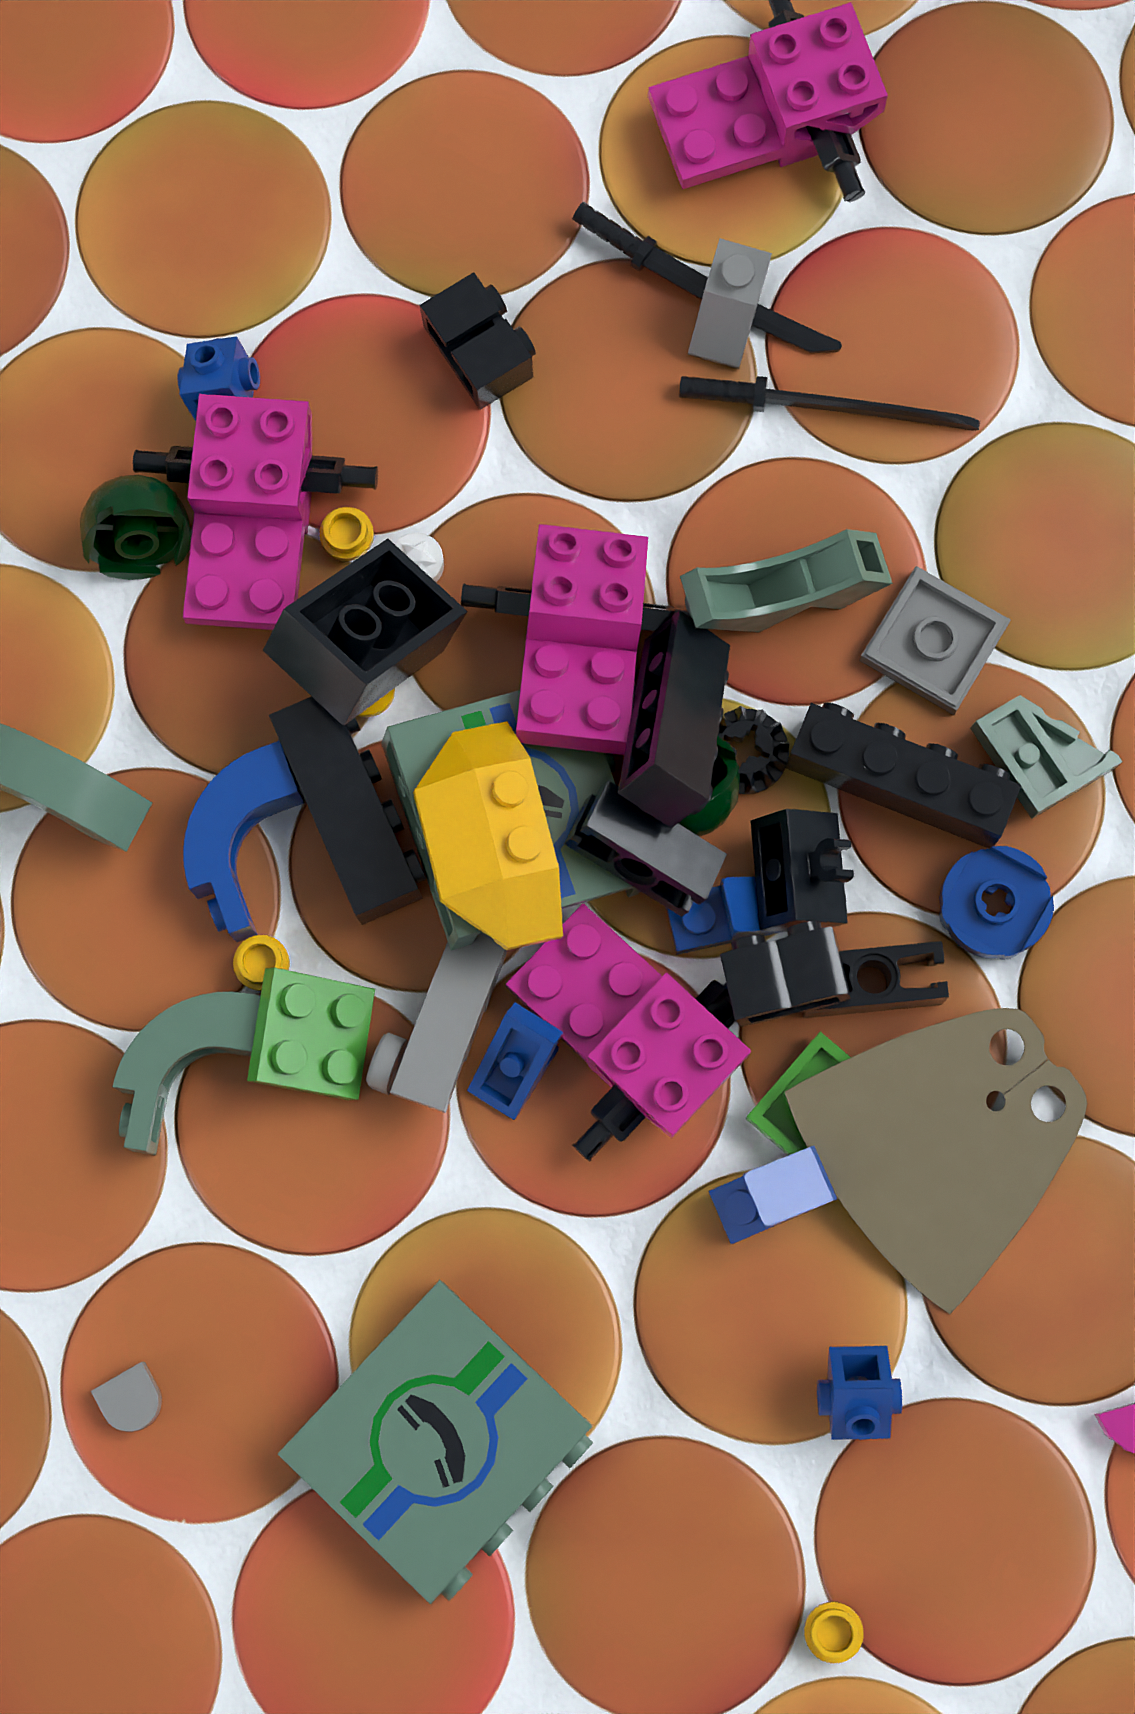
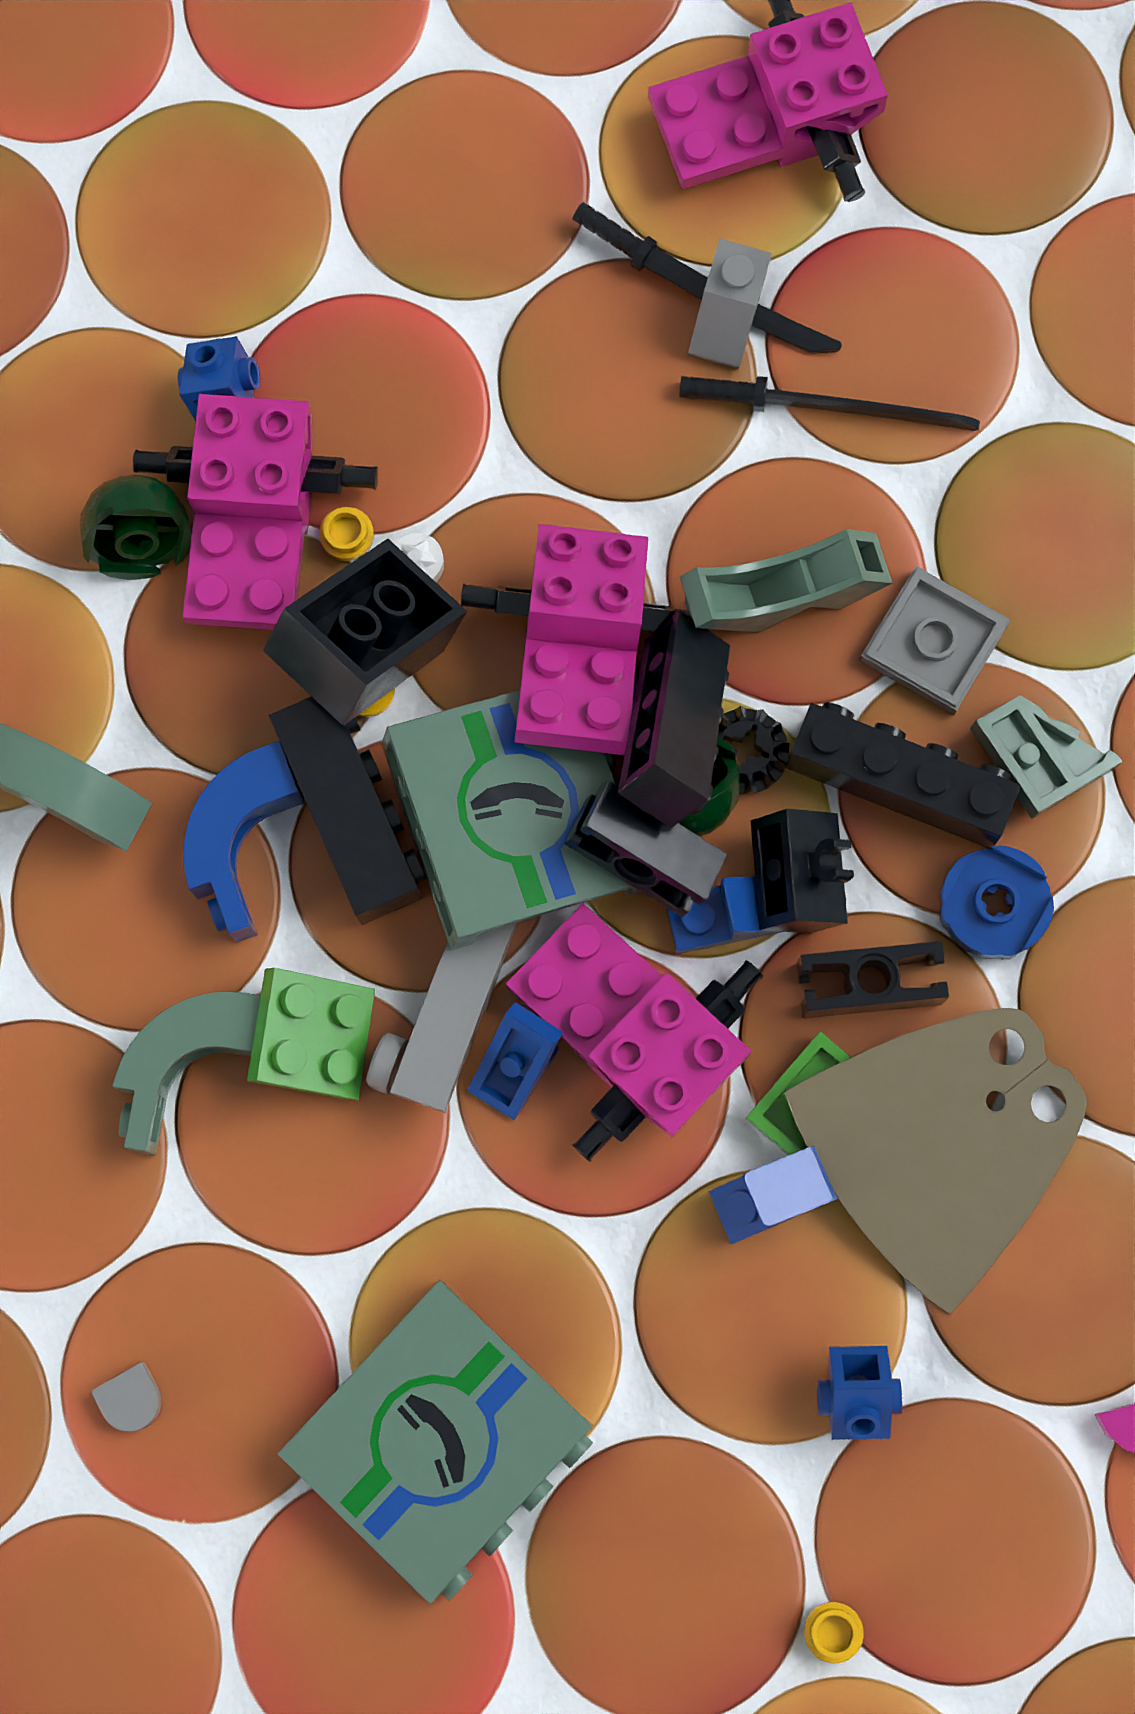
yellow plate [233,935,290,991] -> none
yellow wedge [413,721,563,950] -> none
black piece [420,272,536,410] -> none
black brick [720,921,852,1026] -> none

